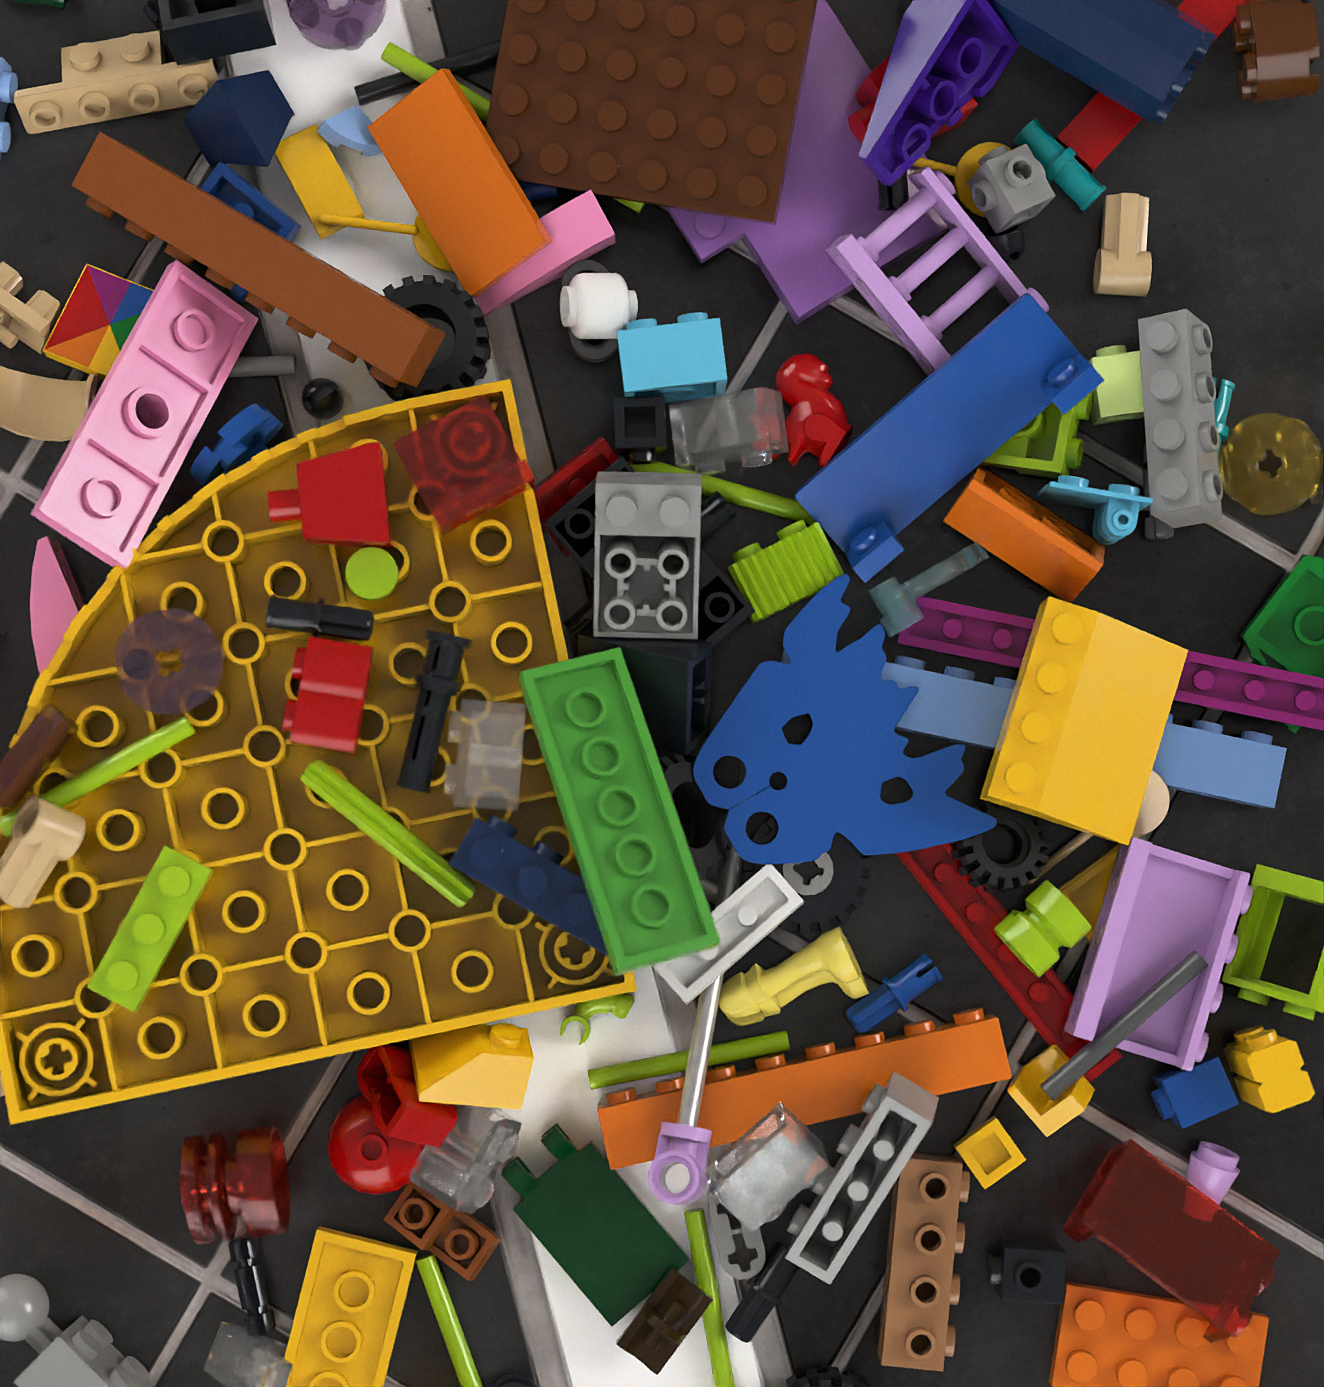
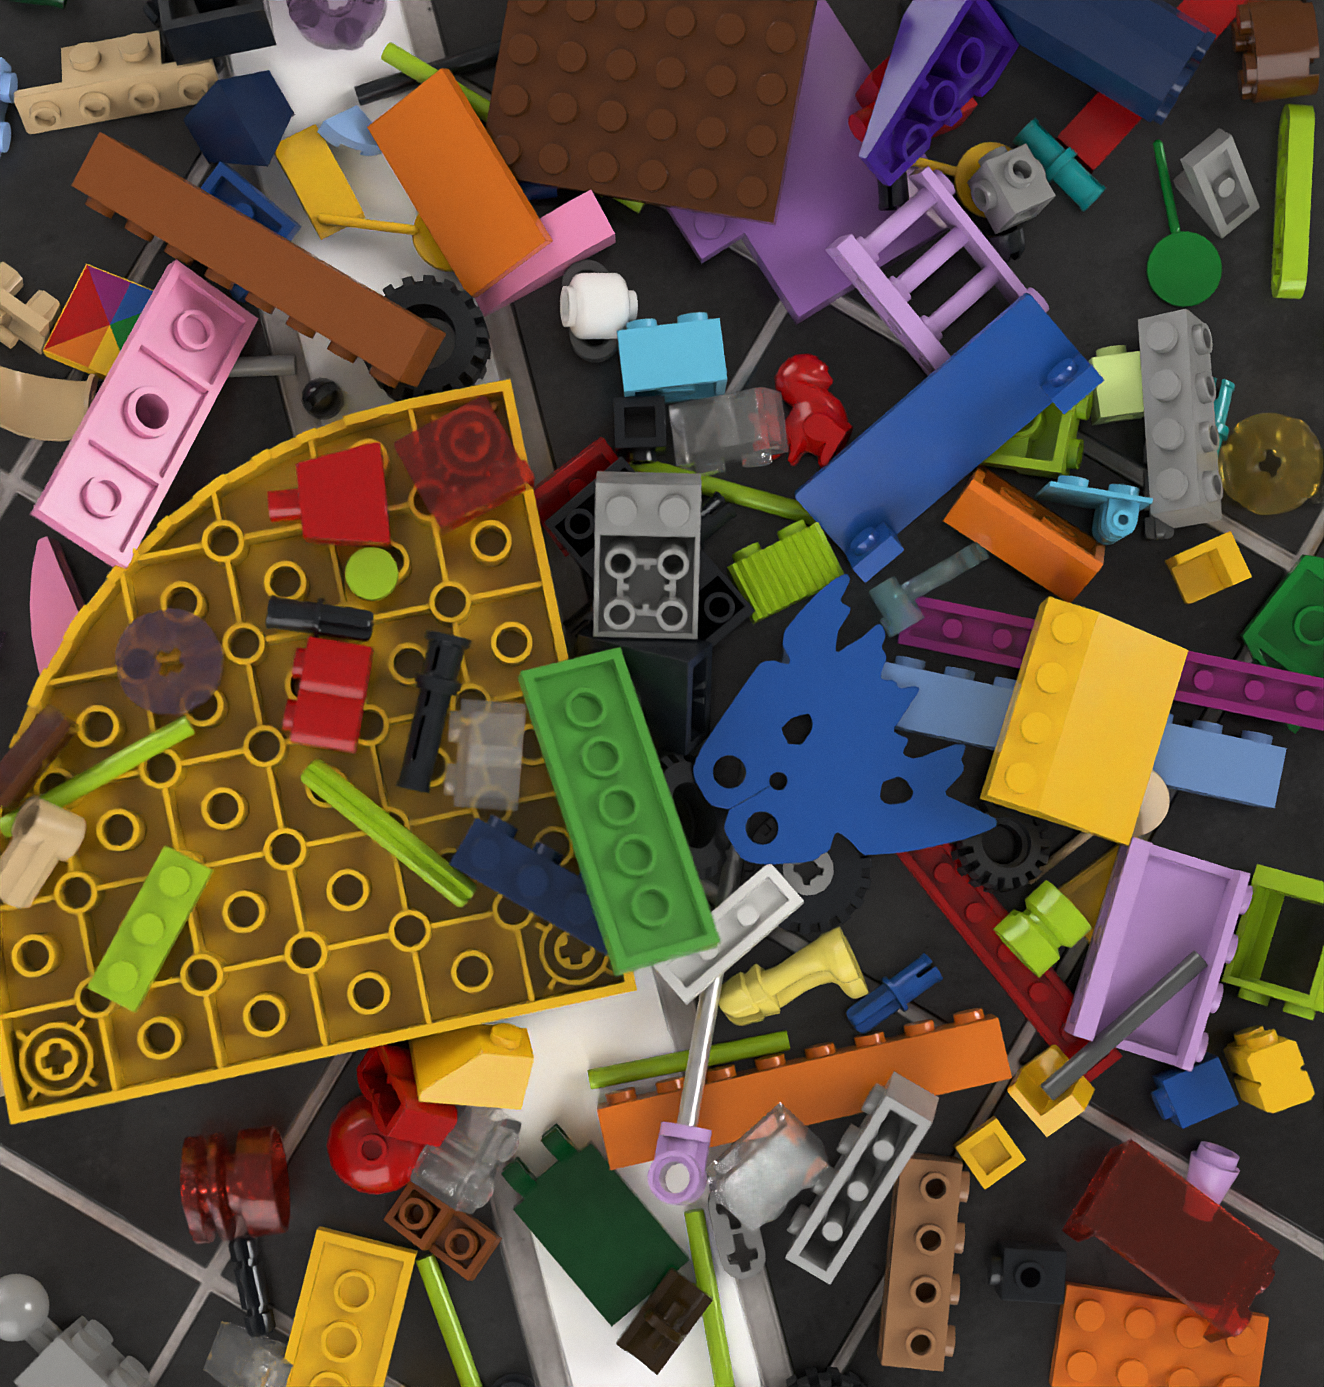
blue plate [190,403,283,487] -> none
lime arm [560,993,635,1045] -> none
black axle [725,1242,800,1343] -> none
tan piece [1093,193,1152,297] -> none
none -> green piece [1146,139,1222,307]
none -> yellow panel [1165,531,1252,604]
none -> light grey slope [1173,128,1260,238]
none -> lime beam [1271,104,1315,299]

